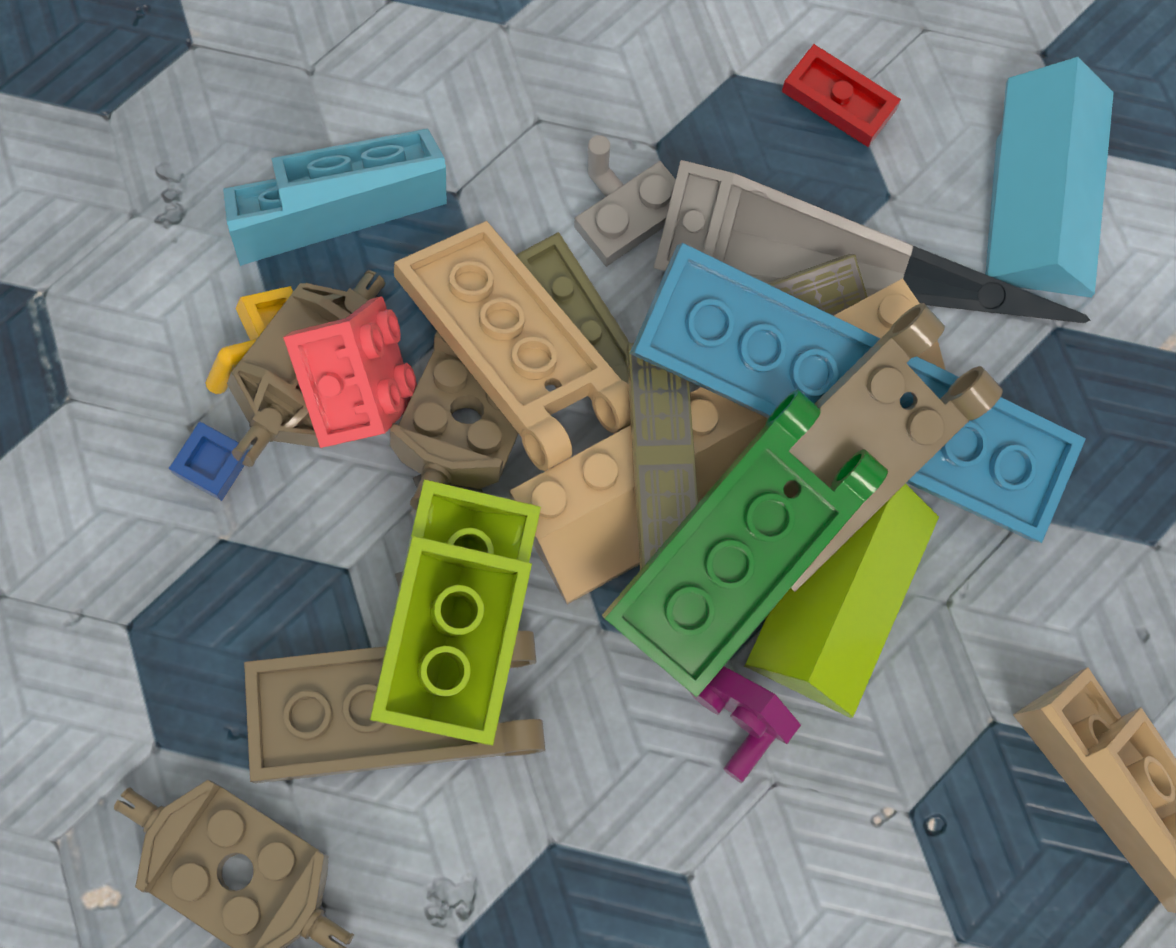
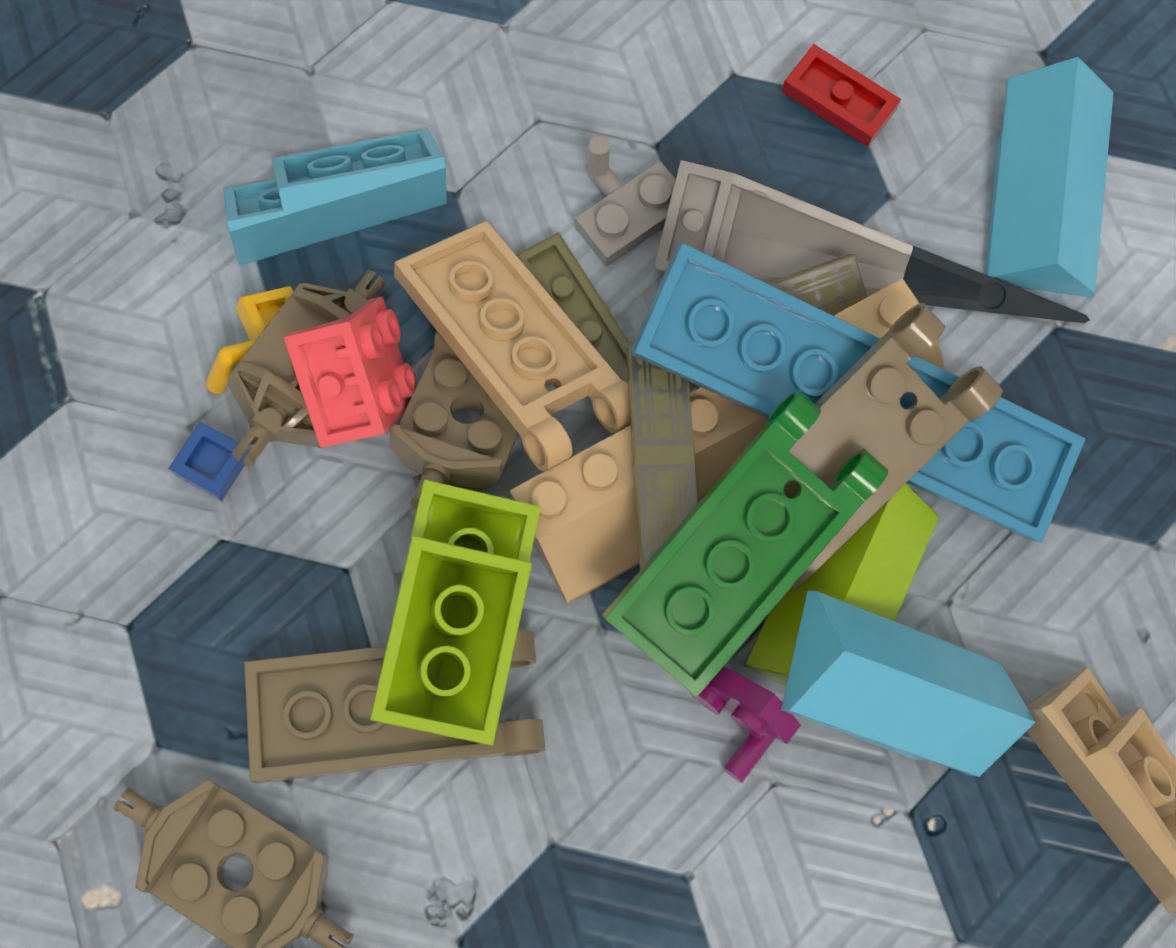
none -> medium azure slope [781,591,1036,777]

